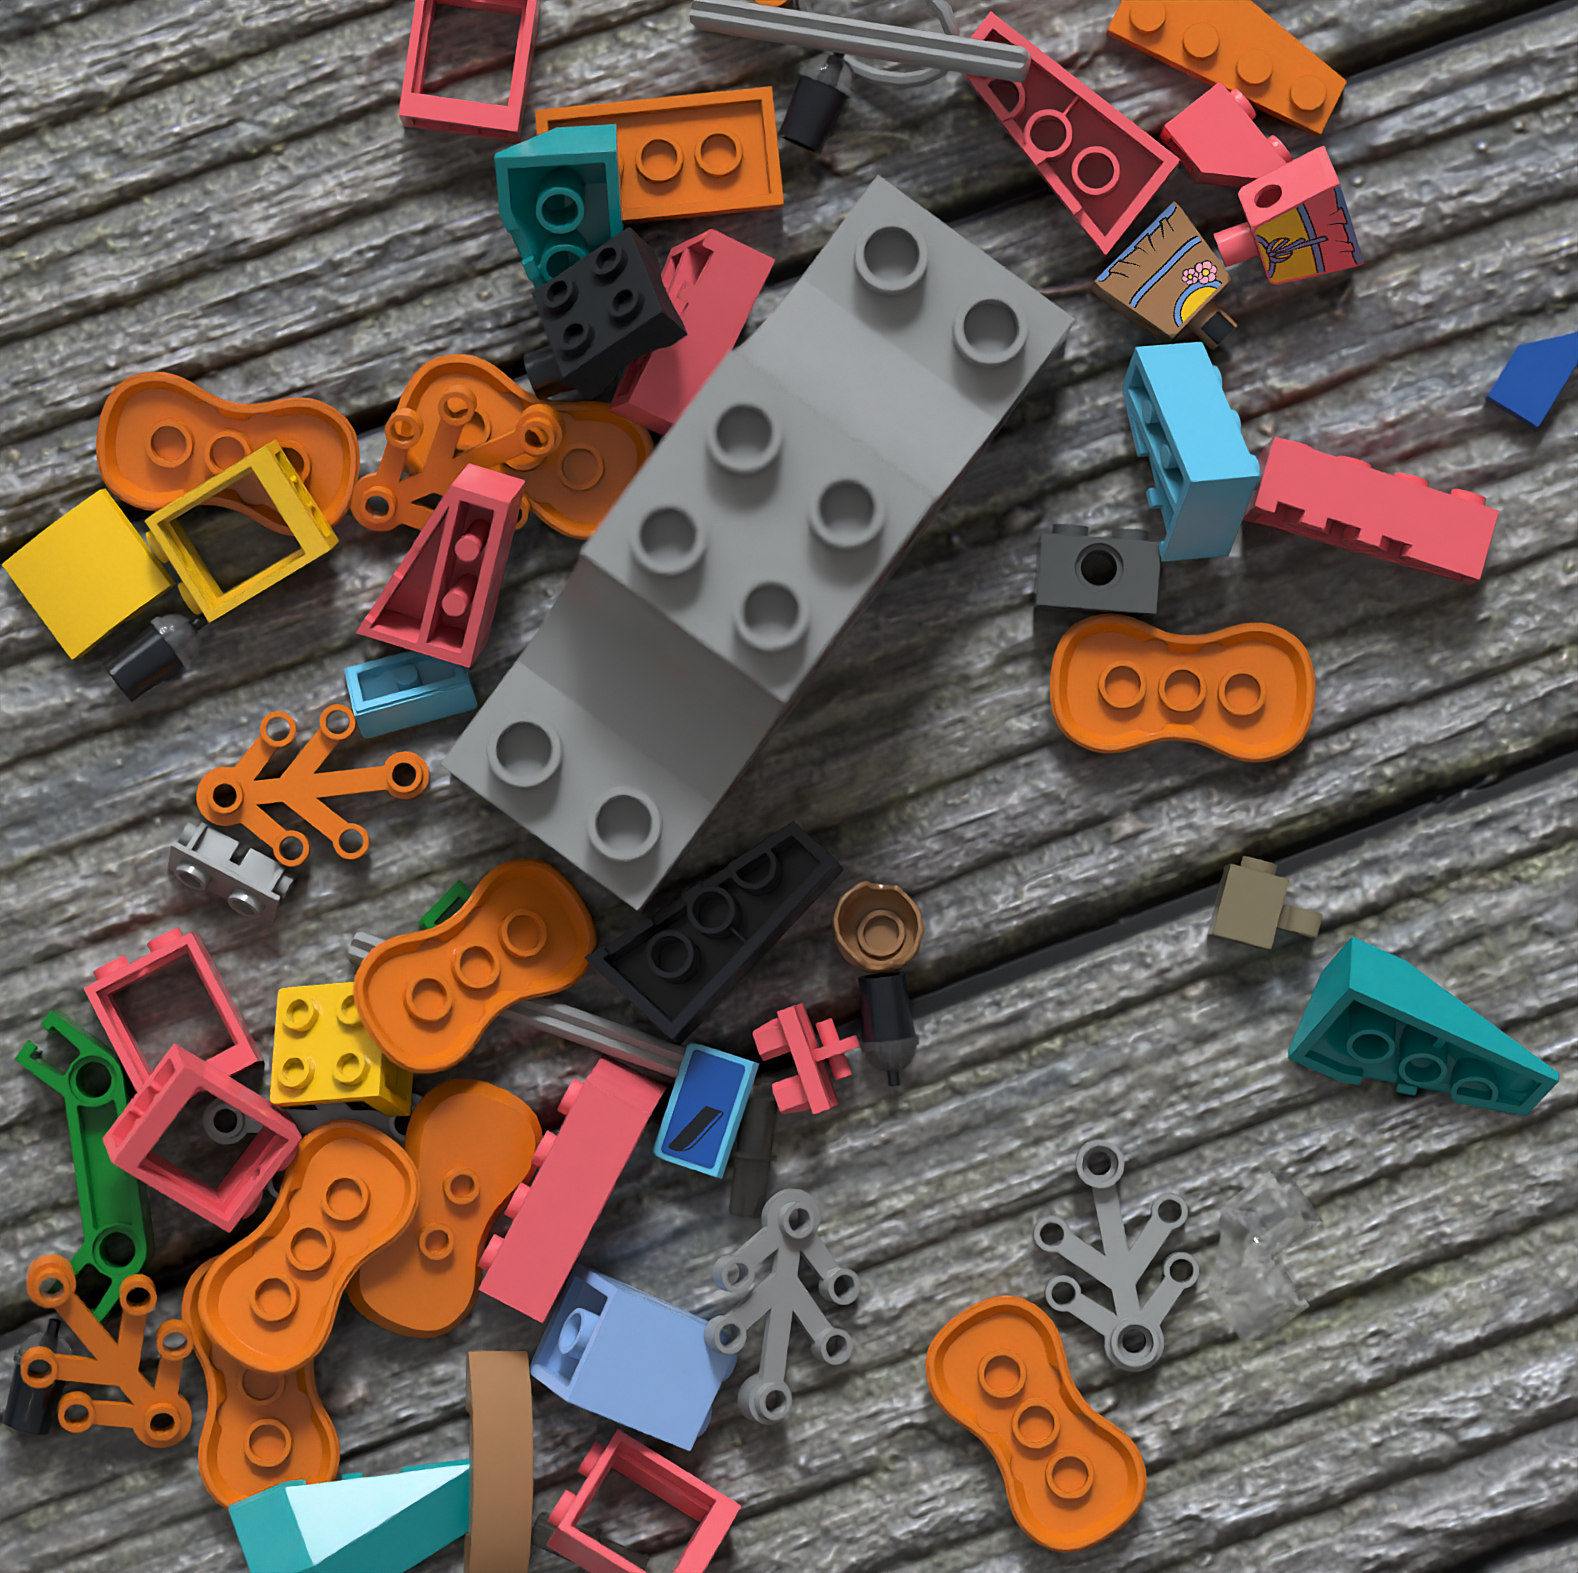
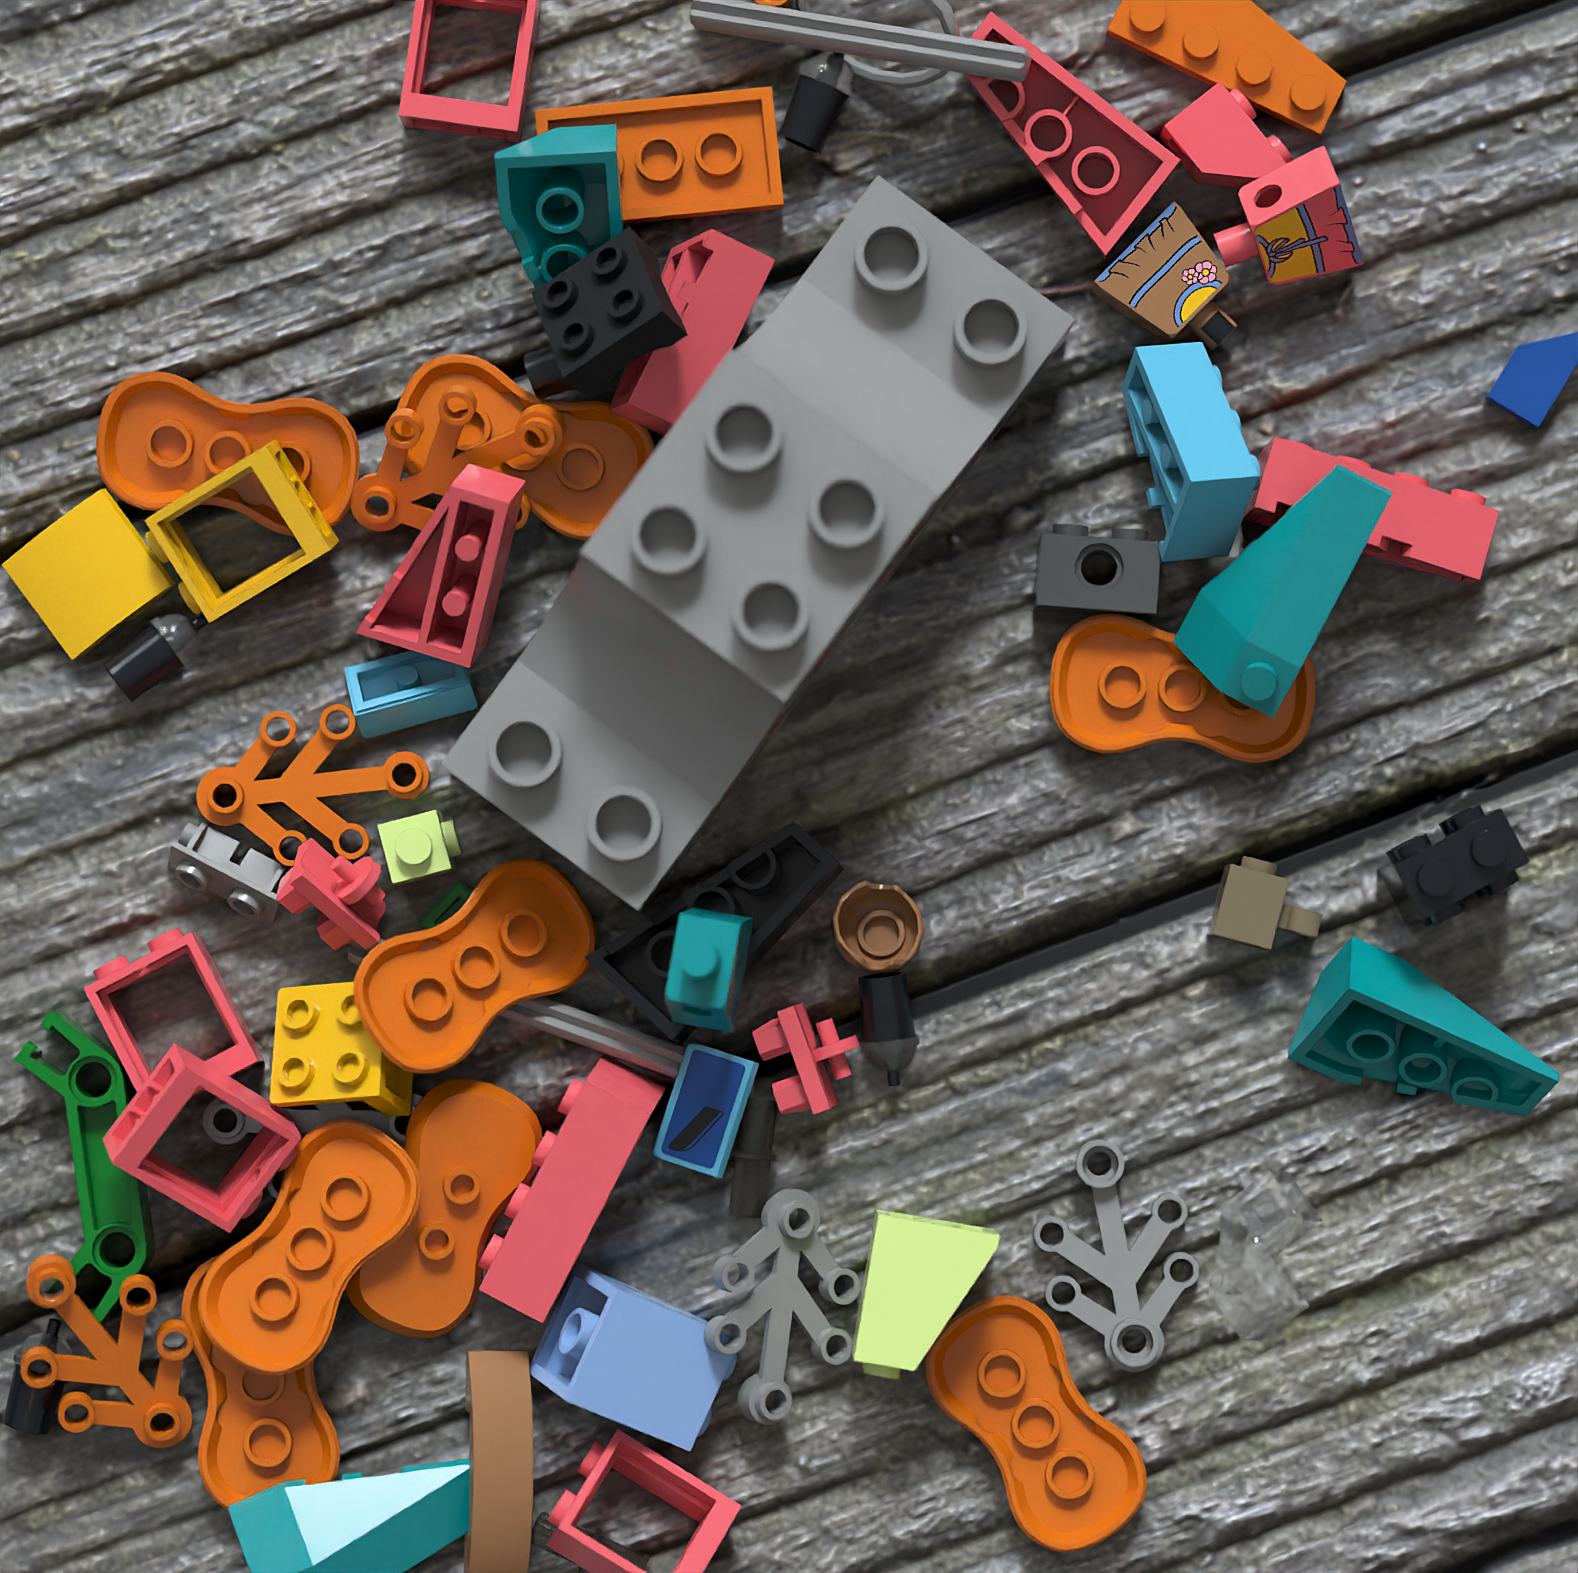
none -> coral hips [276,838,387,950]
none -> yellowish green brick [377,810,462,886]
none -> teal torso [665,908,754,1033]
none -> yellowish green slope [852,1209,1000,1379]
none -> teal wedge [1173,464,1392,718]
none -> black brick [1377,804,1530,926]

